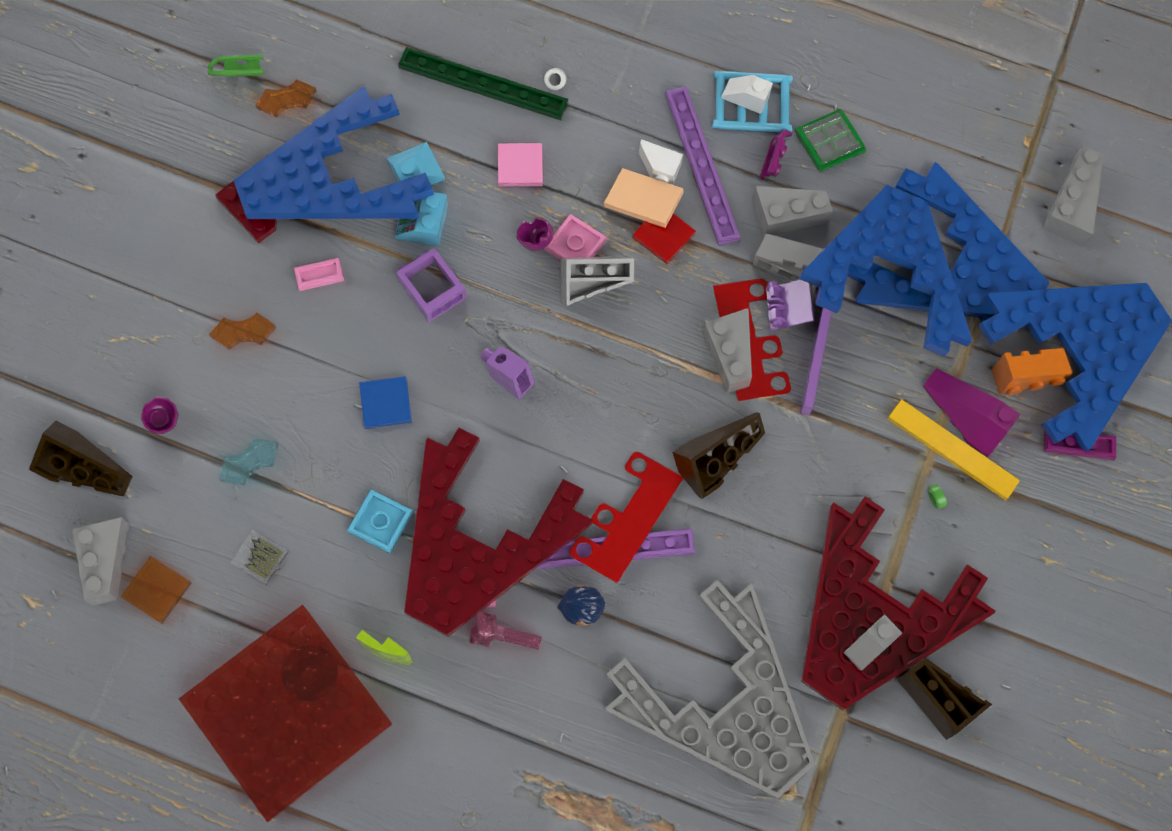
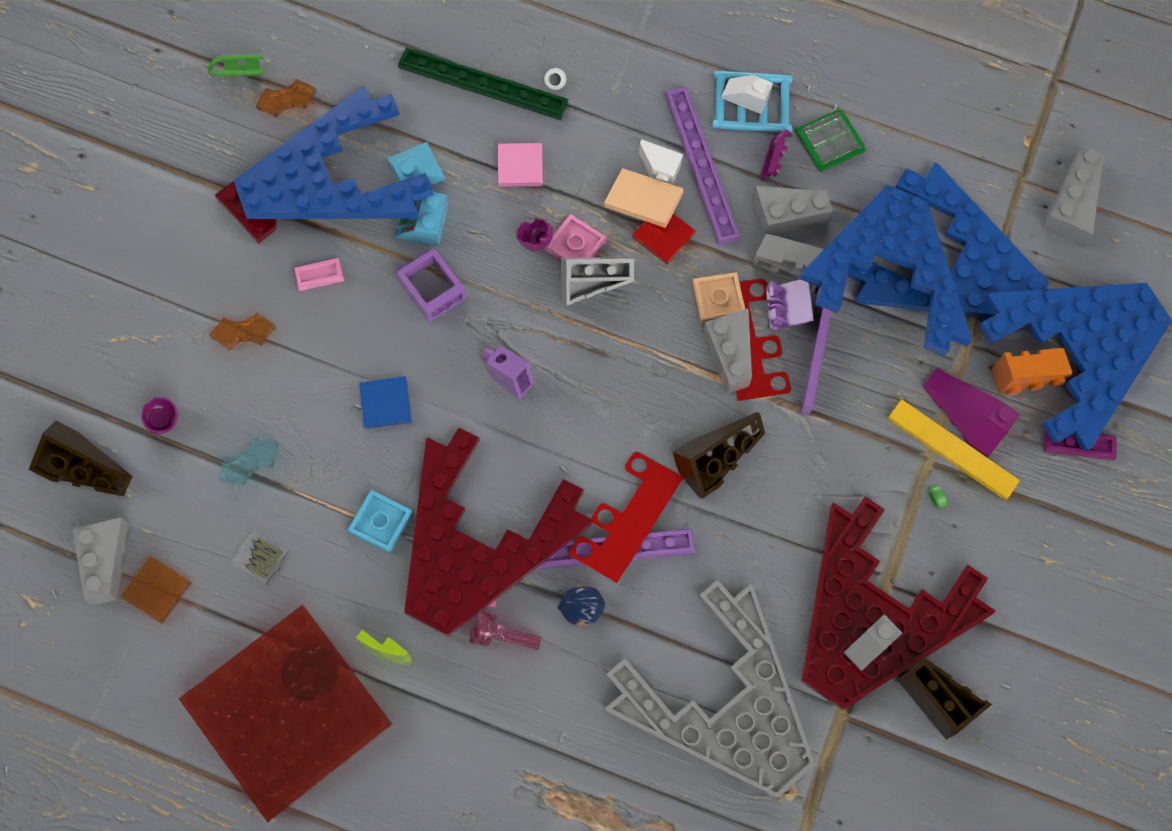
none -> light nougat tile [692,272,745,323]

